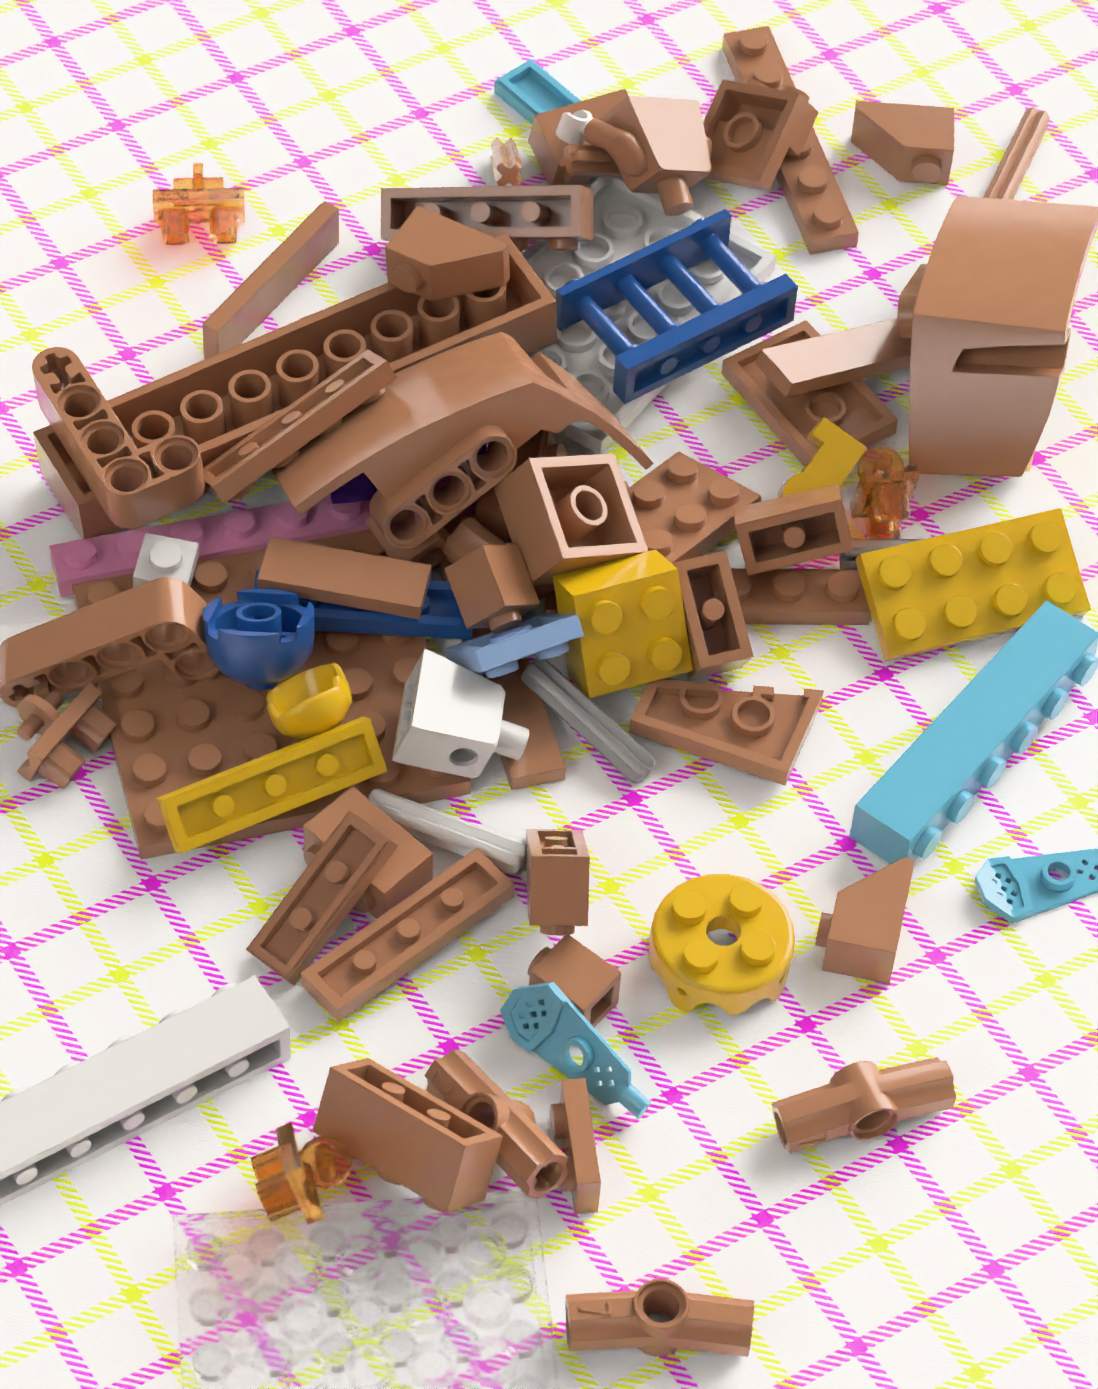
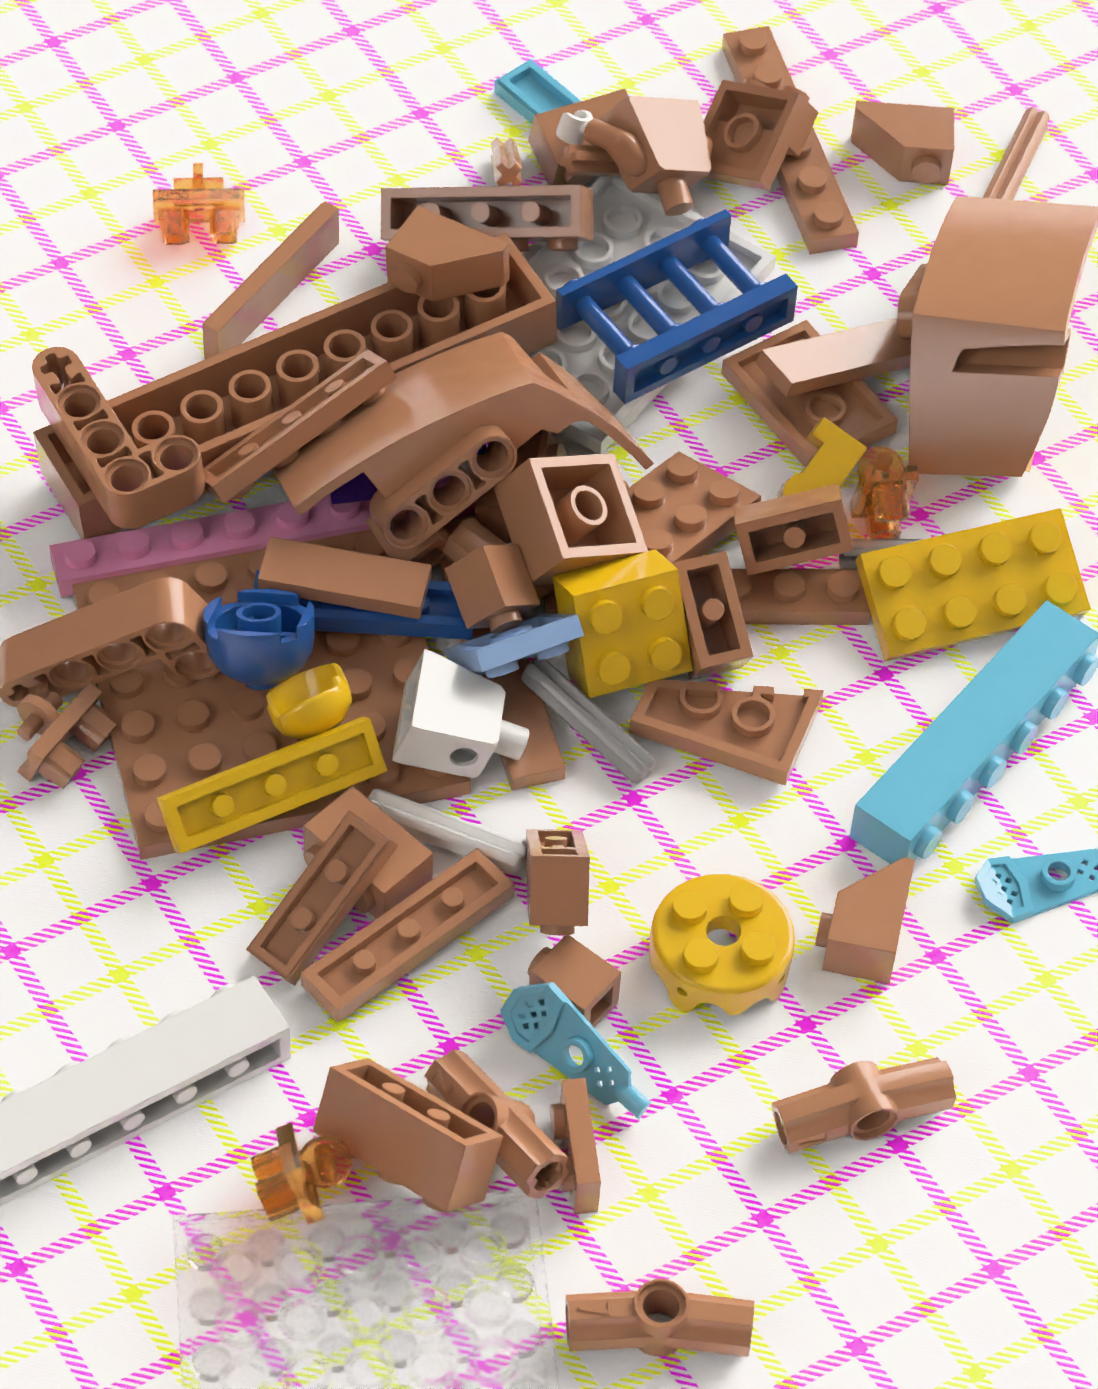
white plate [133,533,199,587] -> none

